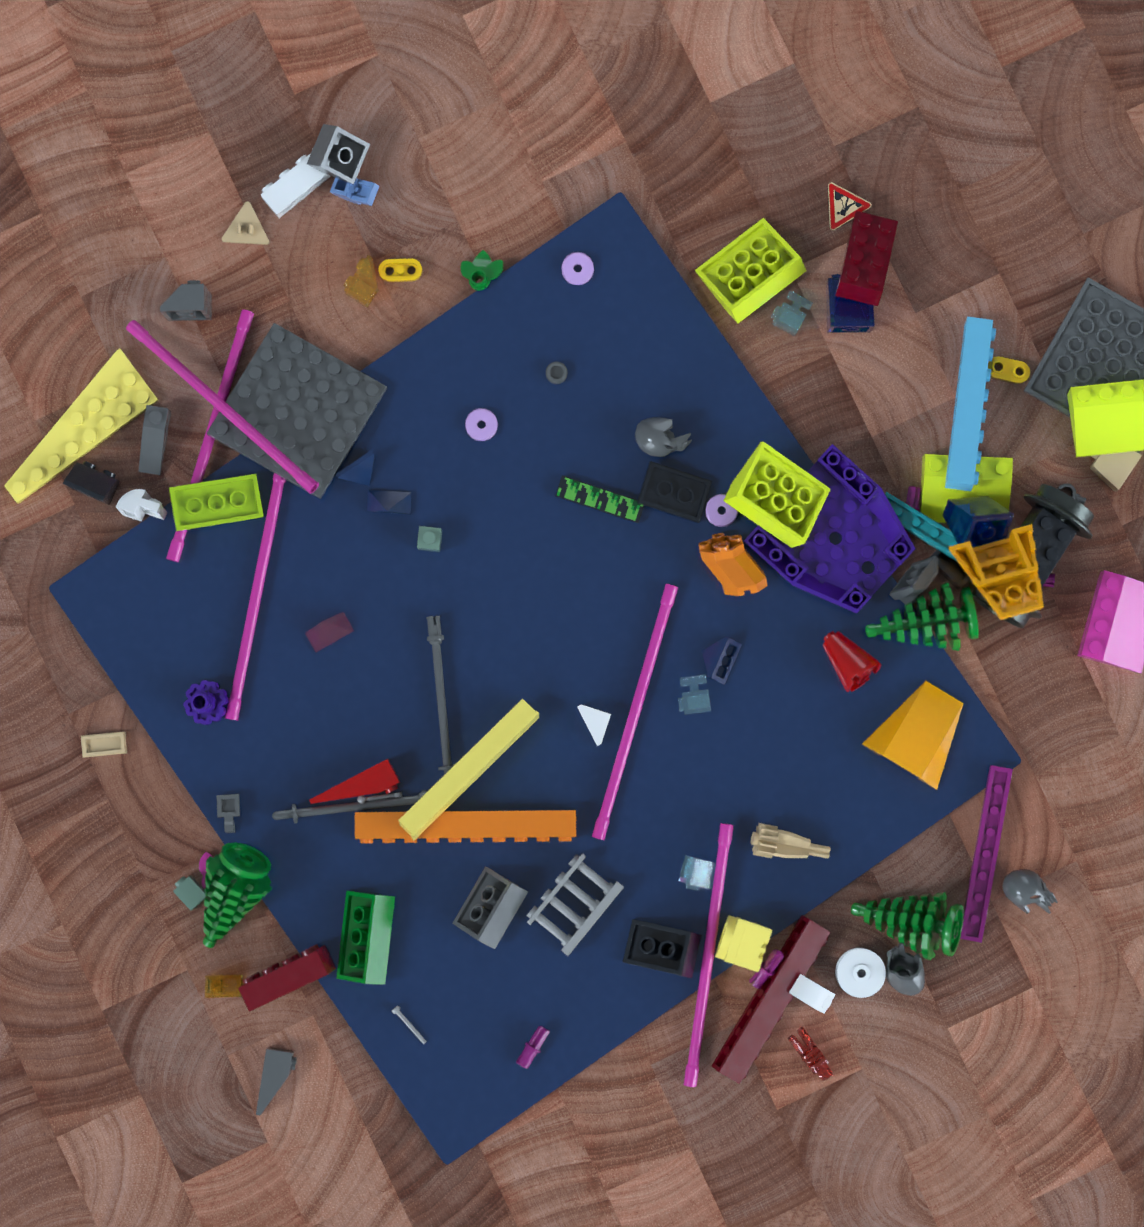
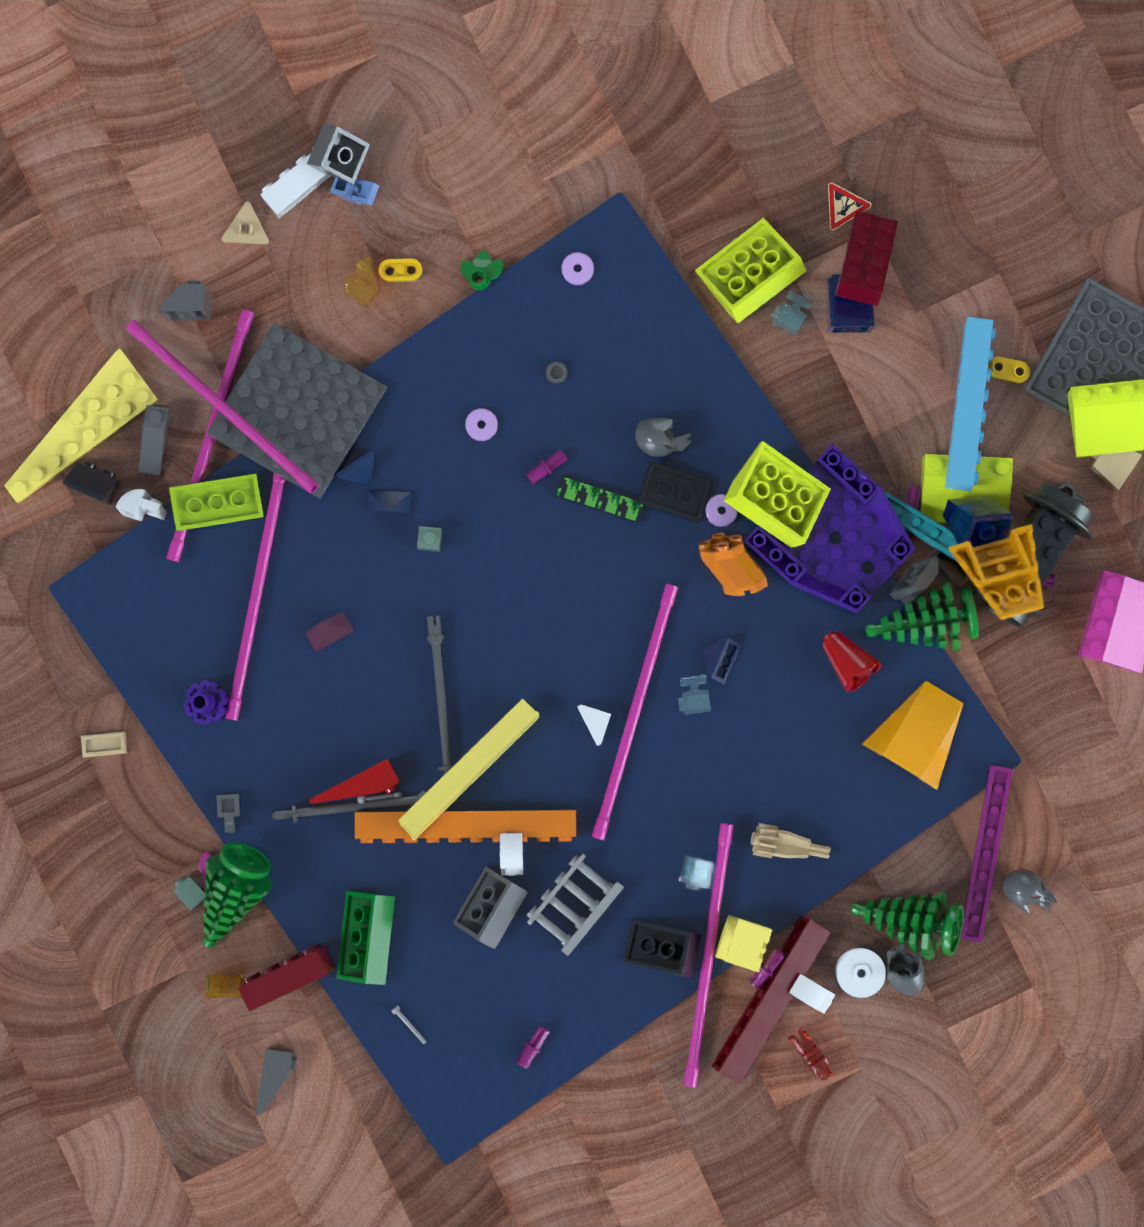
none -> white brick [500,833,523,876]
none -> magenta axle [525,450,567,485]

